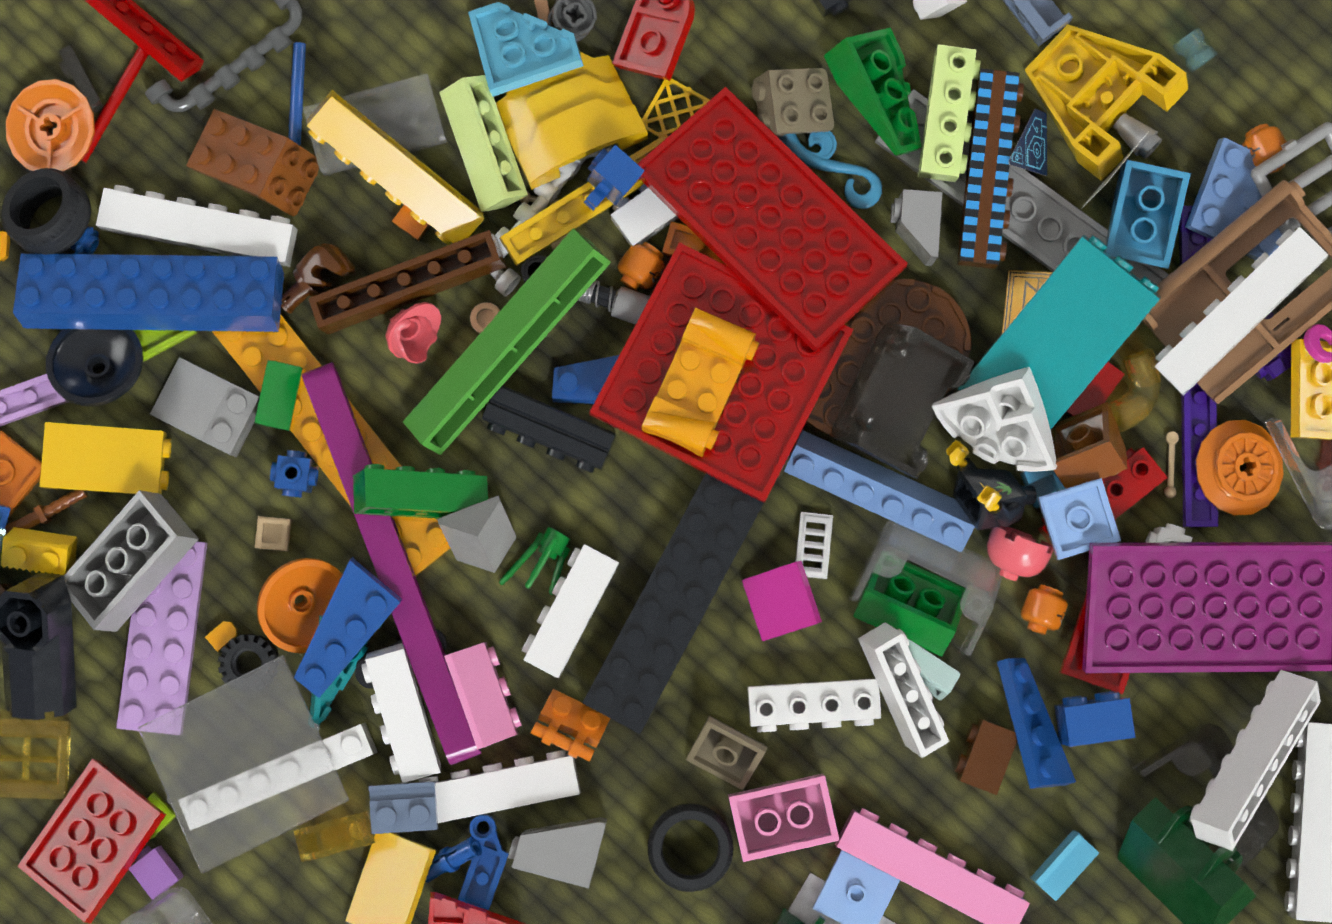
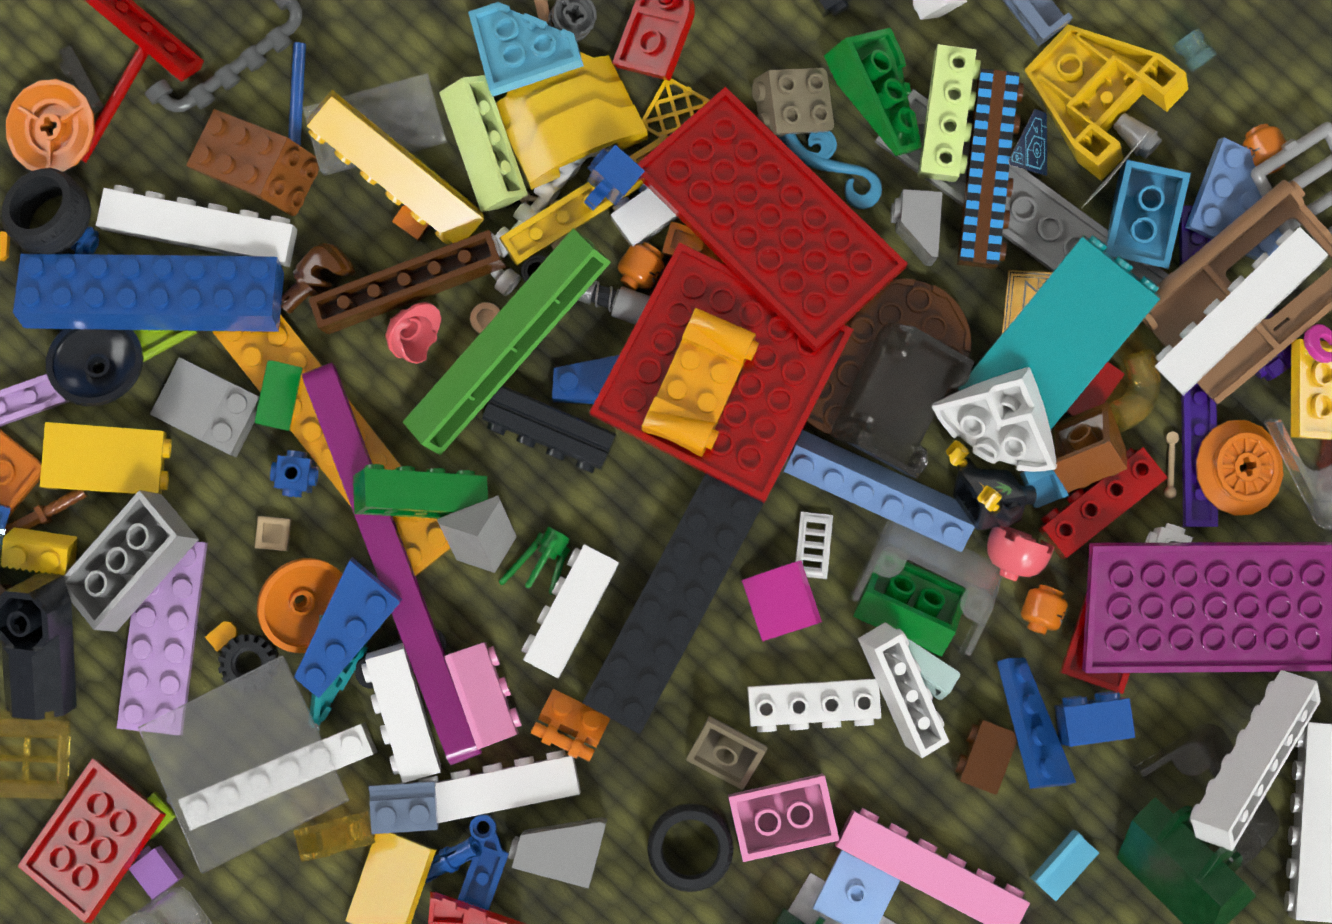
light blue plate [1037,478,1121,560] -> none

